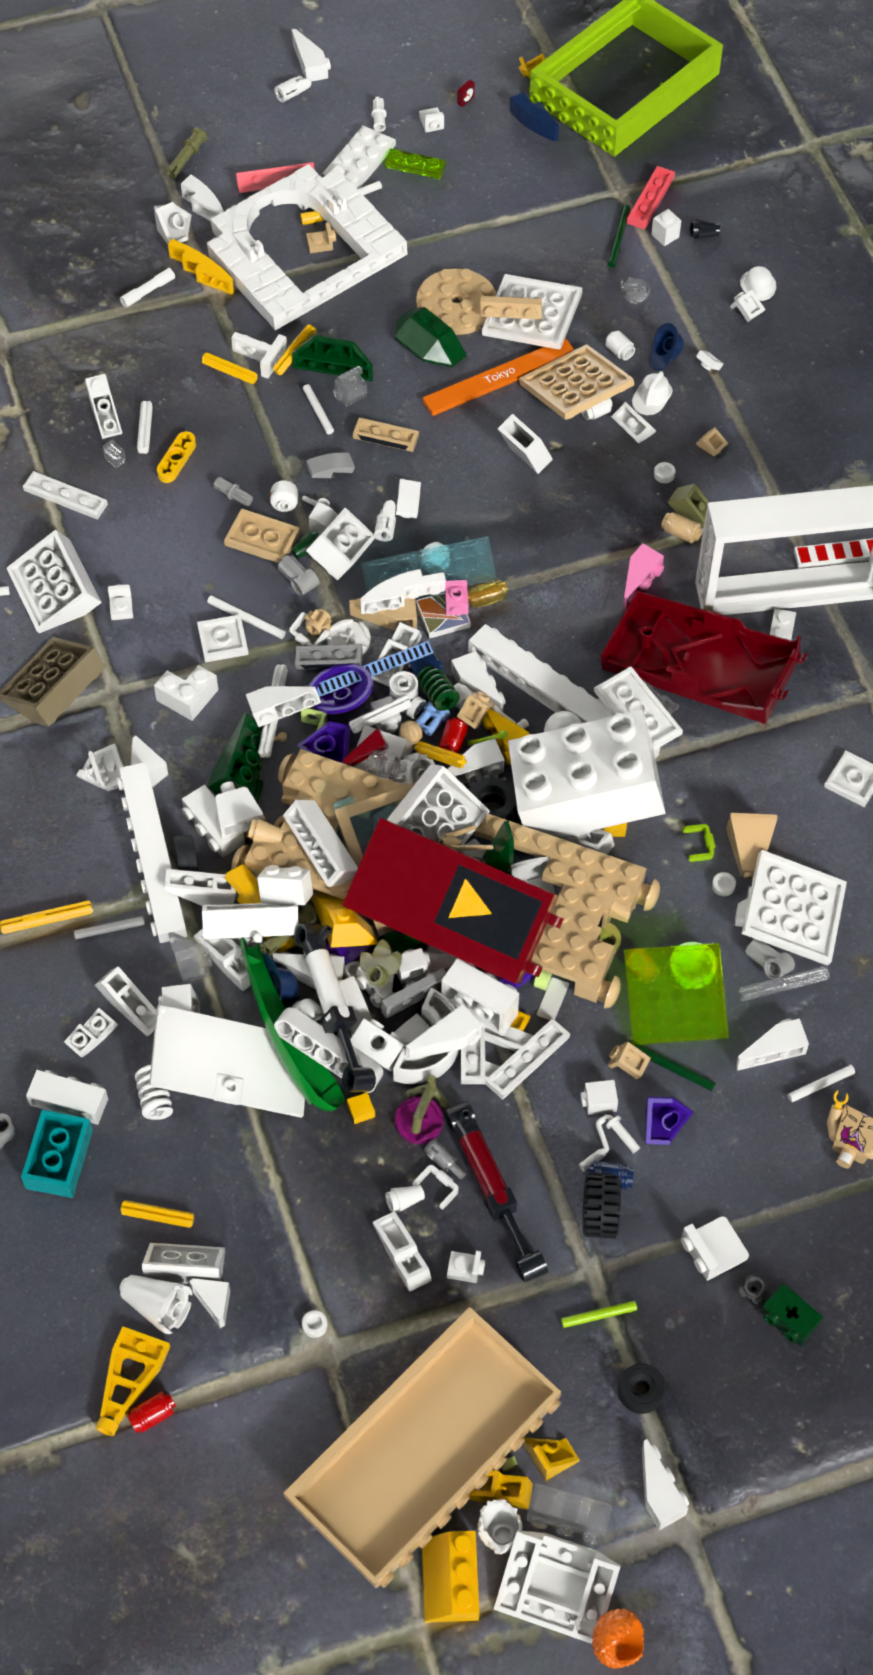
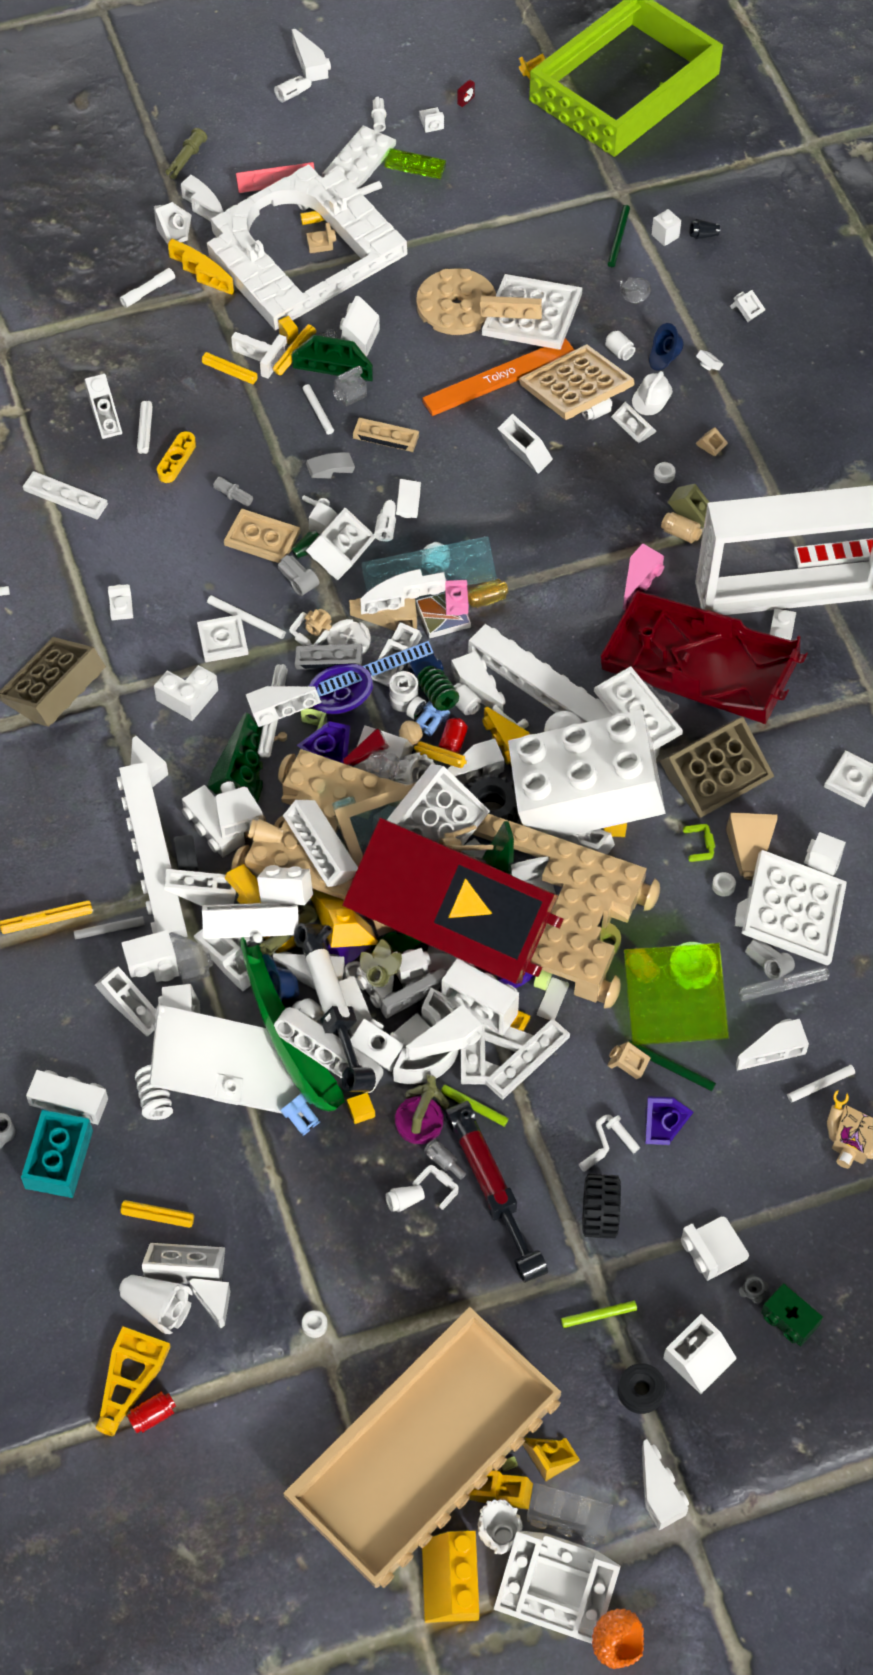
white slope [6,530,102,633] -> none
white slope [64,1008,118,1057] -> none
white slope [77,743,124,791] -> none
clear piece [102,439,126,469] -> none
white head [270,480,298,512] -> none
white axle [349,695,411,733] -> none
white brick [370,696,401,734] -> none
white slope [373,1211,432,1292] -> none
dark green wedge [395,307,467,368] -> none
white bracket [447,1251,485,1283] -> none
tan bracket [457,691,495,729] -> none
lime hinge [467,730,508,746] -> none
dark blue slope [510,92,559,141] -> none
white brick [580,1080,618,1115] -> none
dark blue head [588,1161,634,1190] -> none
coral plate [627,166,675,230] -> none
white hat [740,266,776,301] -> none
none -> white brick [122,930,179,982]
none -> yellow piece [278,316,298,344]
none -> light blue piece [280,1094,320,1136]
none -> white slope [340,296,380,357]
none -> lime piece [441,1085,509,1127]
none -> dark tan slope [660,717,774,818]
none -> white slope [663,1314,736,1394]
none -> white brick [804,832,846,877]

